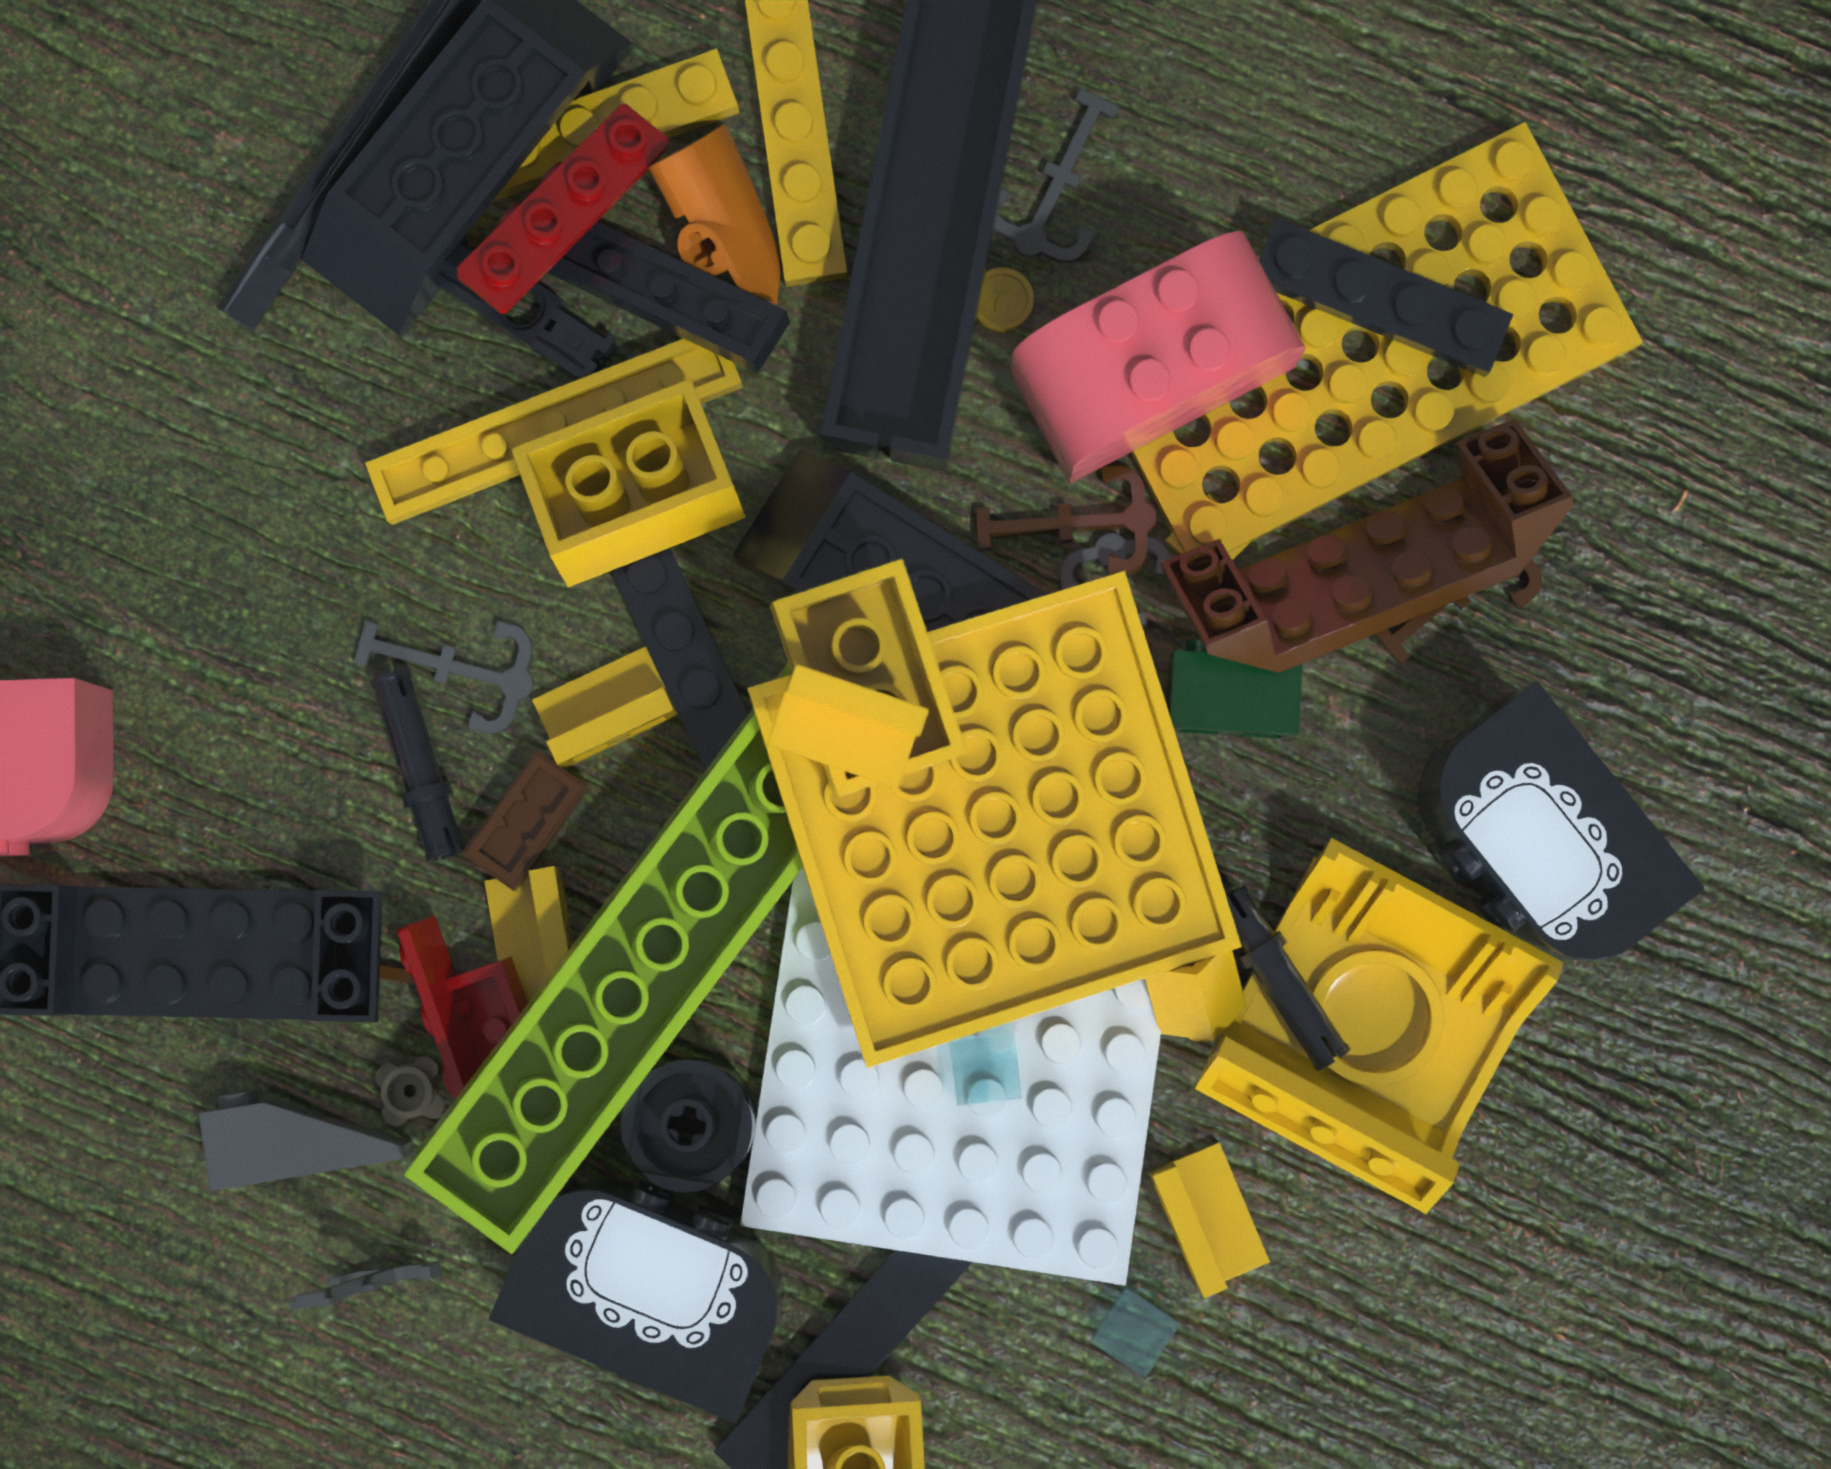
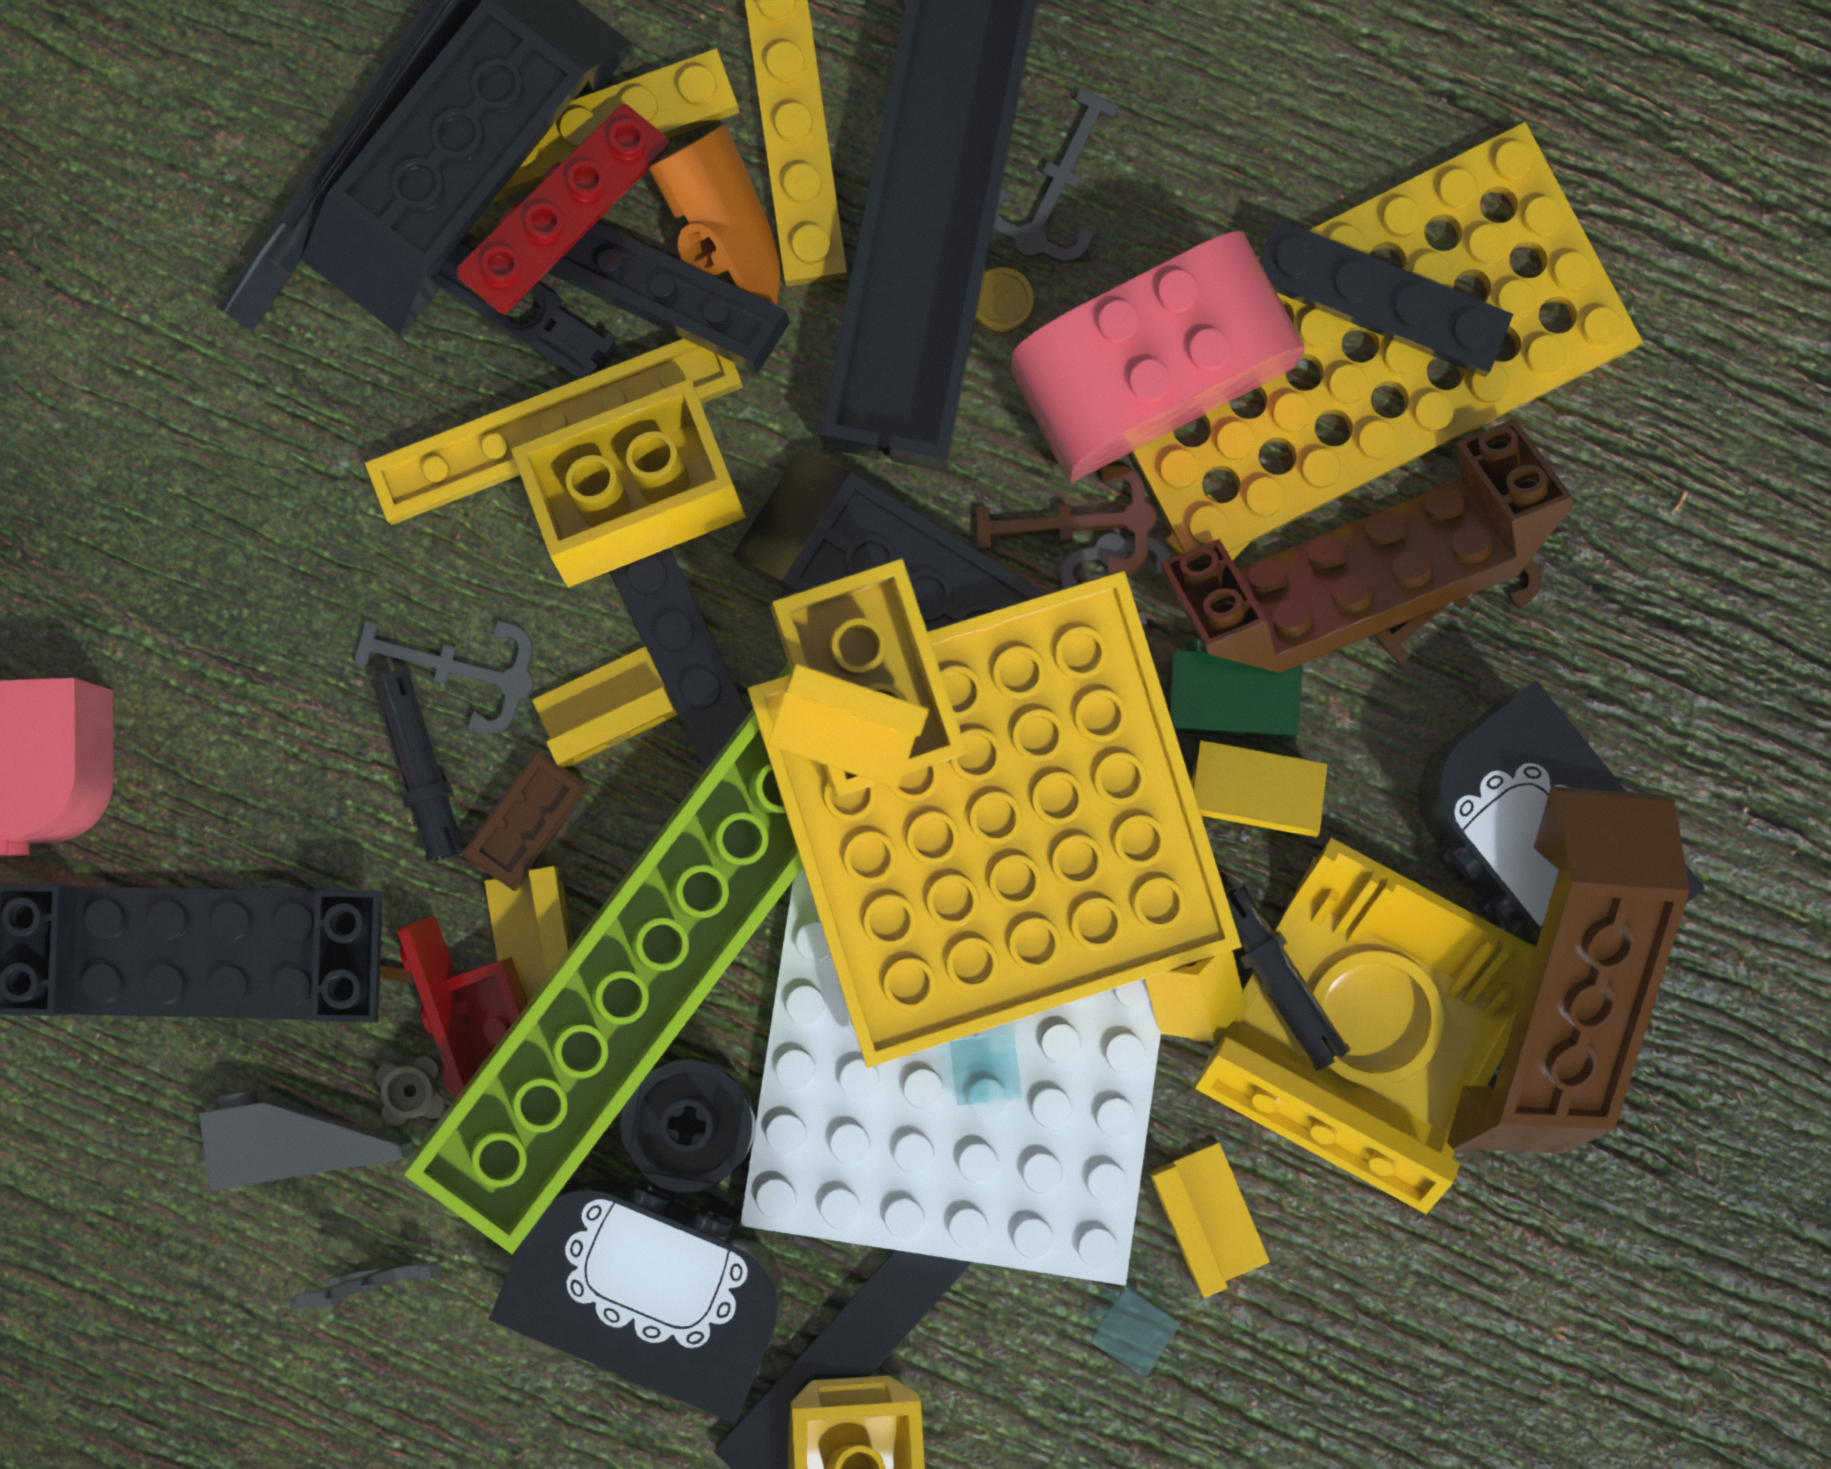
none -> yellow panel [1189,740,1328,837]
none -> reddish brown slope [1447,786,1690,1153]

